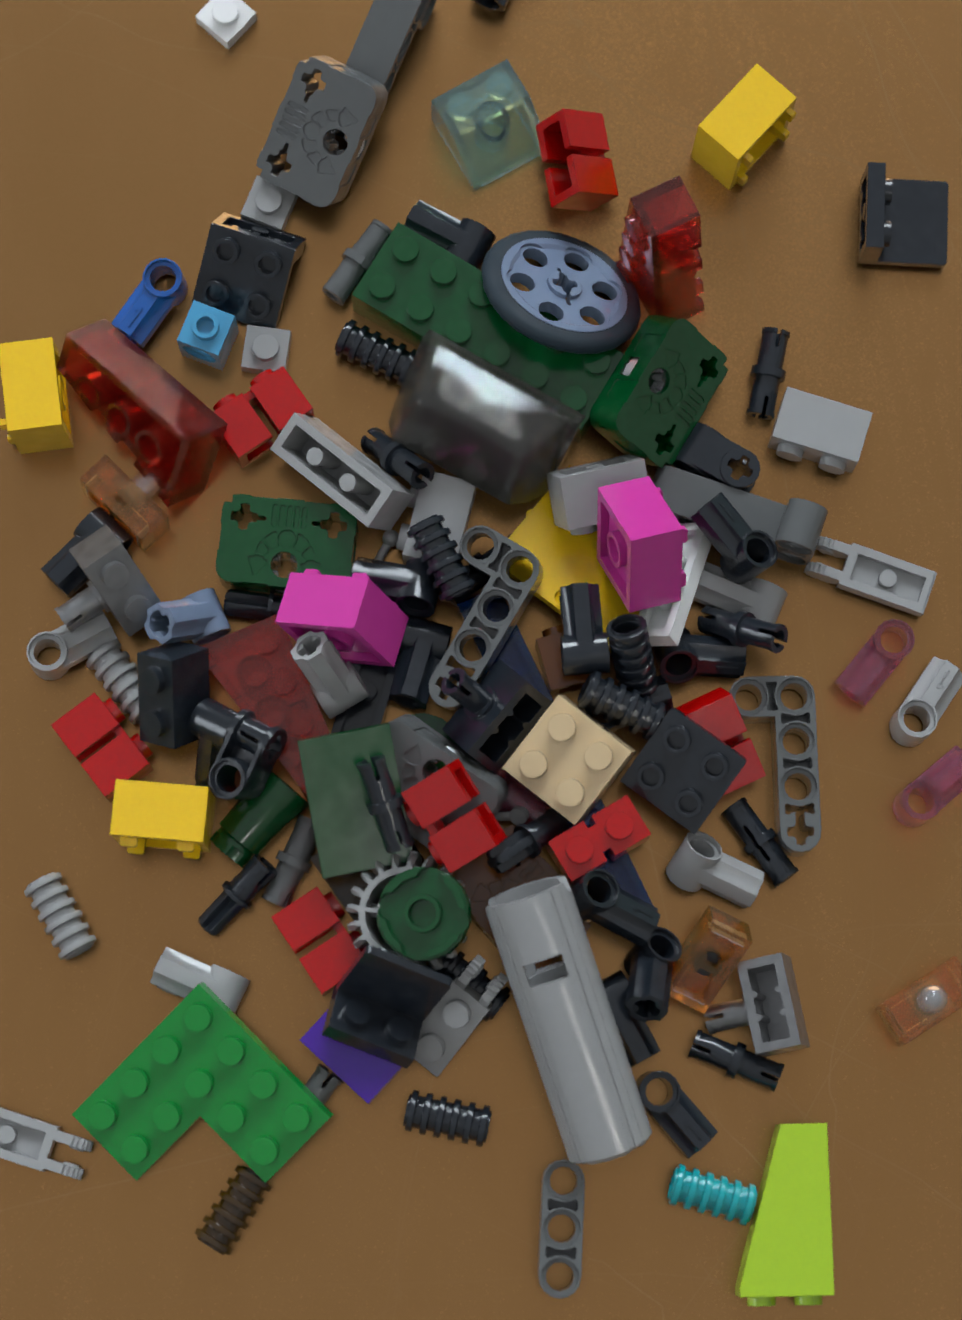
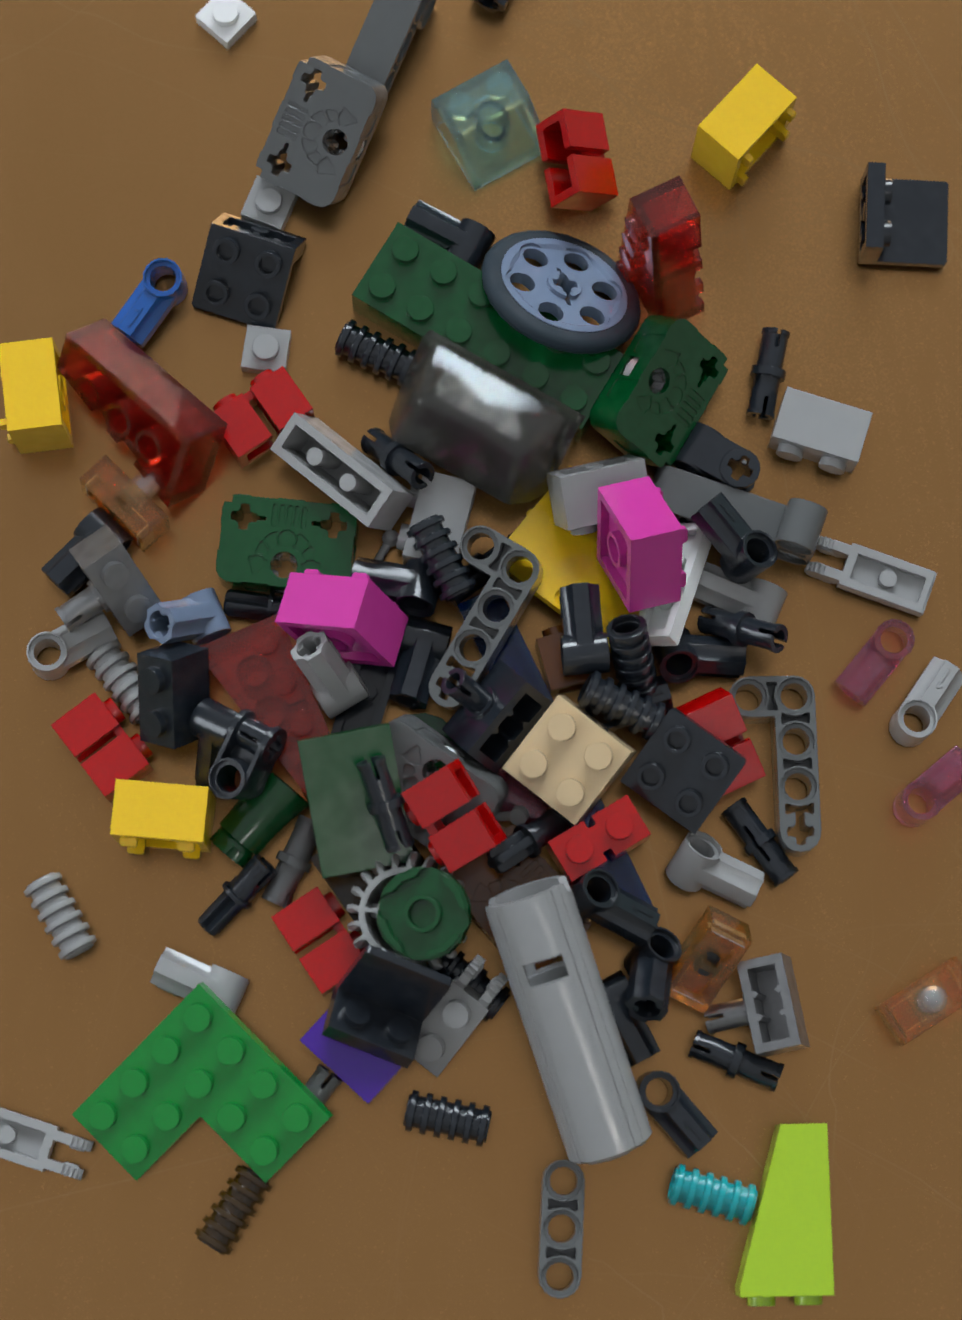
dark azure brick [177,300,239,371] -> none
dark grey pin [322,219,392,305] -> none

